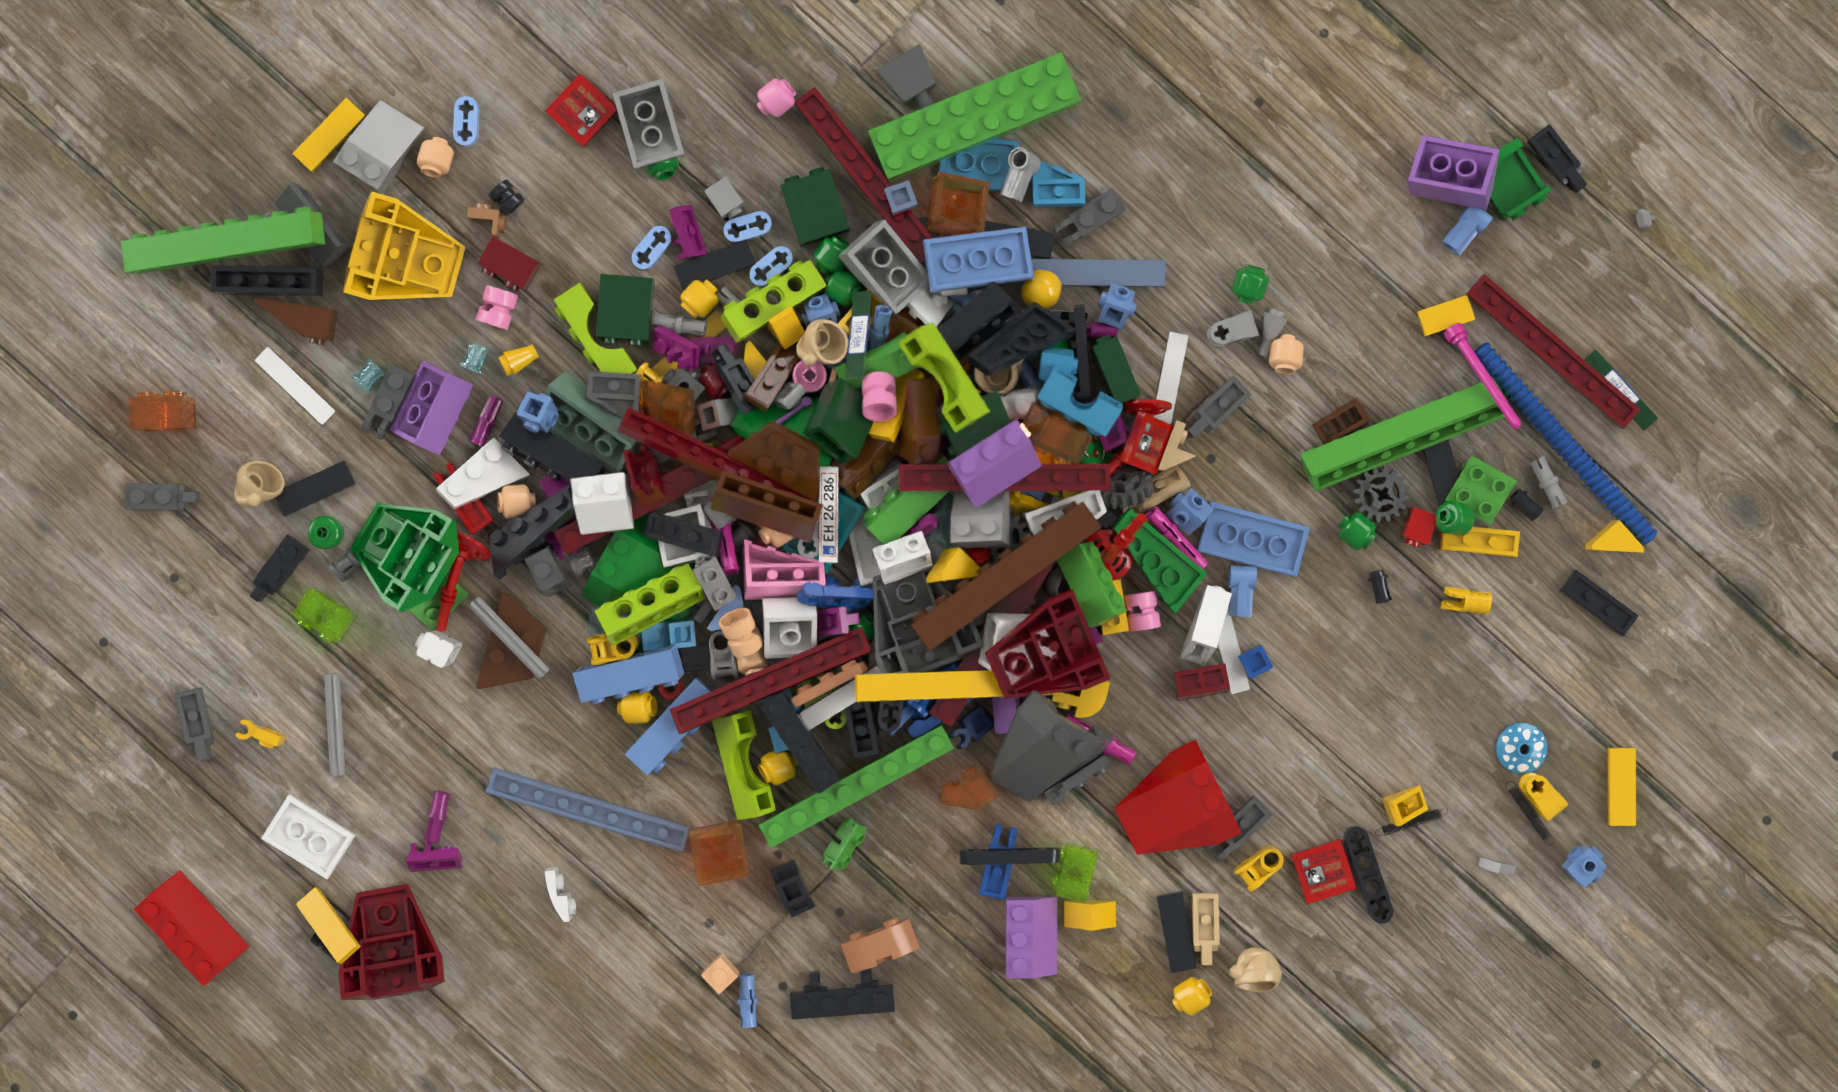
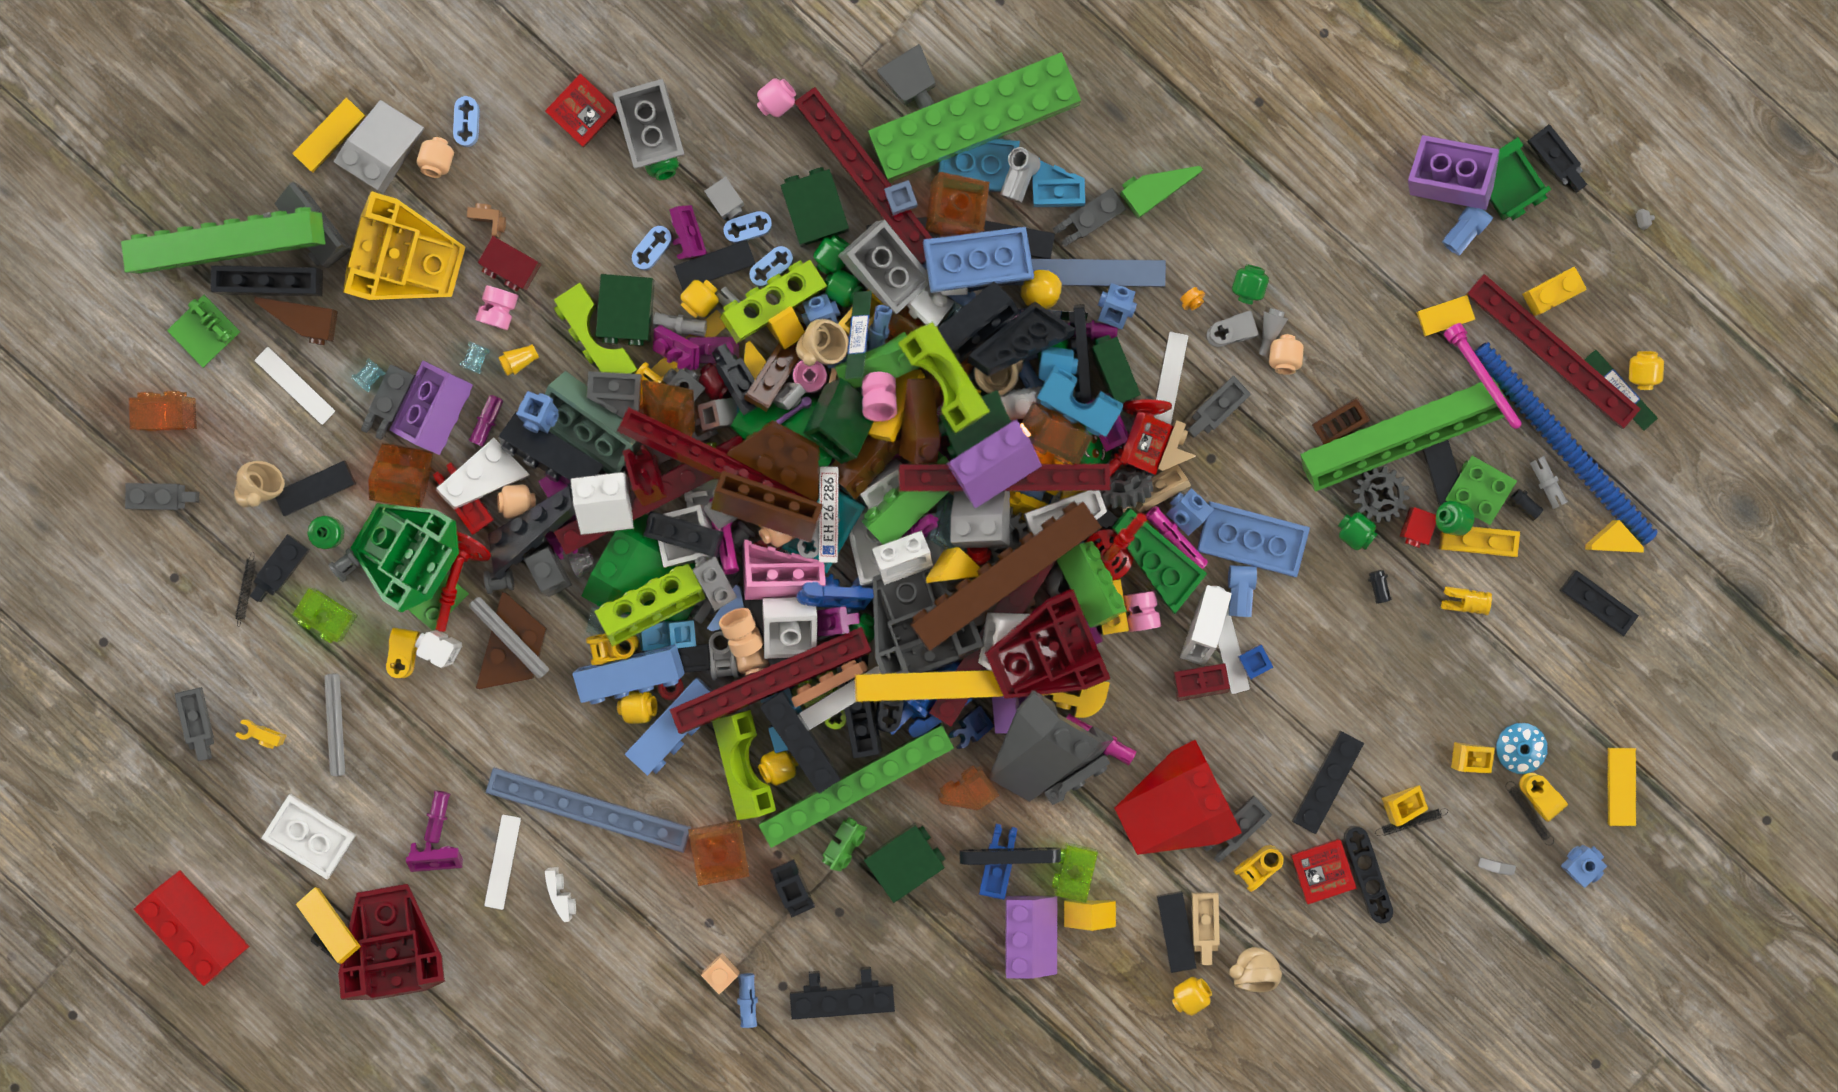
black wheel [488,179,525,216] -> none
nougat brick [840,917,920,973] -> none
none -> bright green hinge [167,294,241,368]
none -> black piece [235,552,257,626]
none -> clear orange slope [368,443,433,508]
none -> yellow piece [386,628,420,678]
none -> dark grey bush [484,567,514,594]
none -> white sticker [484,815,521,910]
none -> dark green brick [864,822,946,903]
none -> bright green slope [1120,166,1203,219]
none -> light orange plate [1180,287,1205,311]
none -> black plate [1292,731,1364,834]
none -> yellow slope [1451,742,1495,773]
none -> yellow brick [1522,267,1587,316]
none -> yellow head [1629,351,1664,390]

